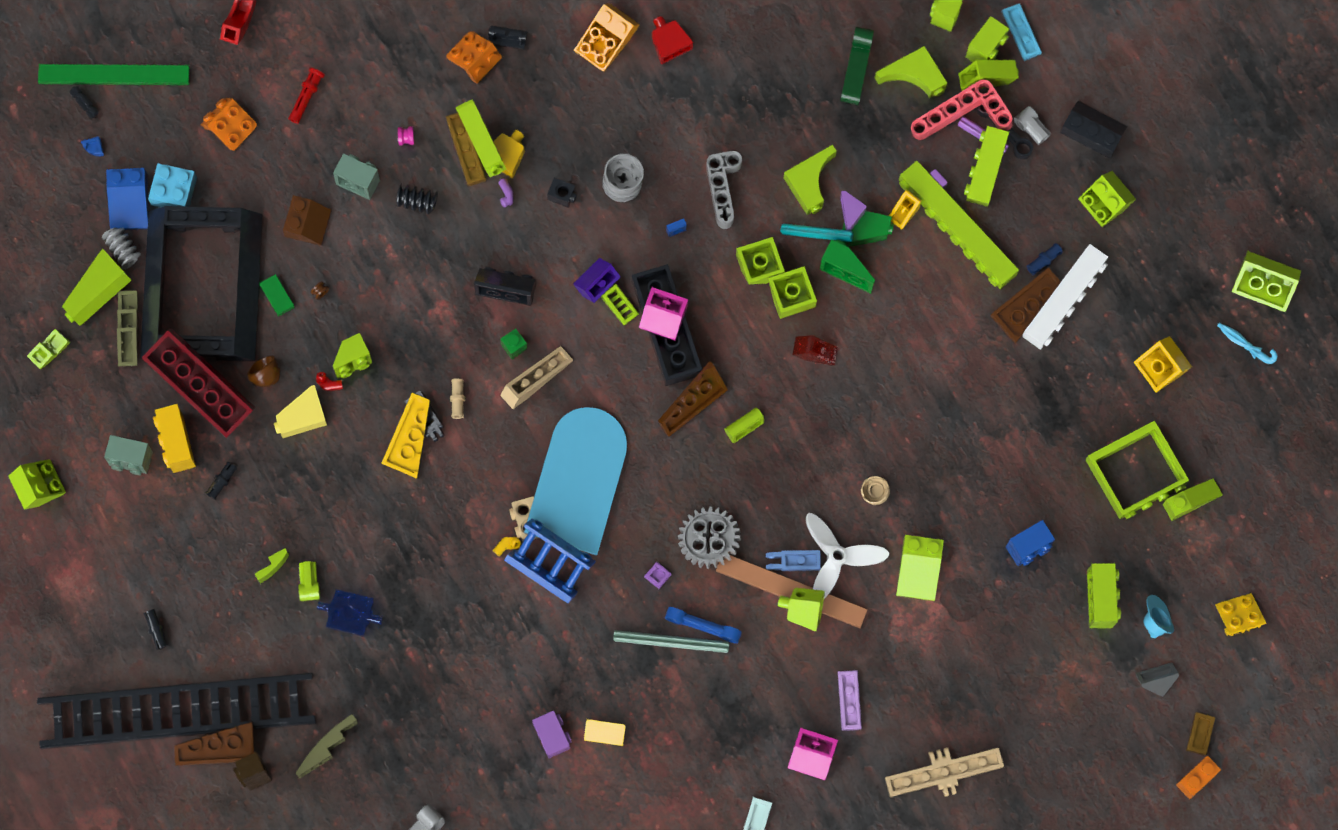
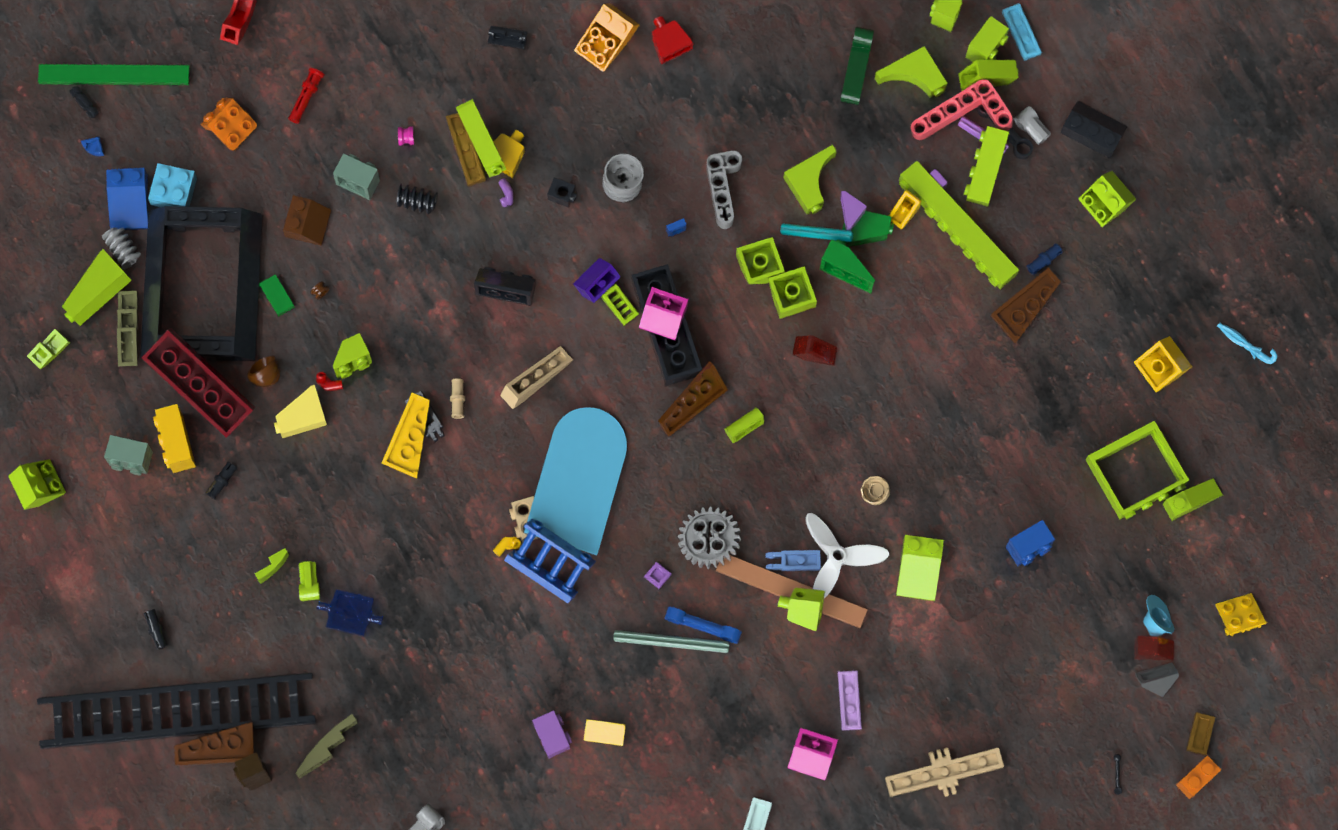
orange bracket [446,31,502,83] -> none
green brick [500,328,527,359] -> none
white brick [1022,244,1108,350] -> none
lime brick [1087,563,1121,628] -> none
lime slope [1232,251,1301,312] -> none
none -> black hinge [1113,754,1122,795]
none -> clear red slope [1134,636,1174,661]

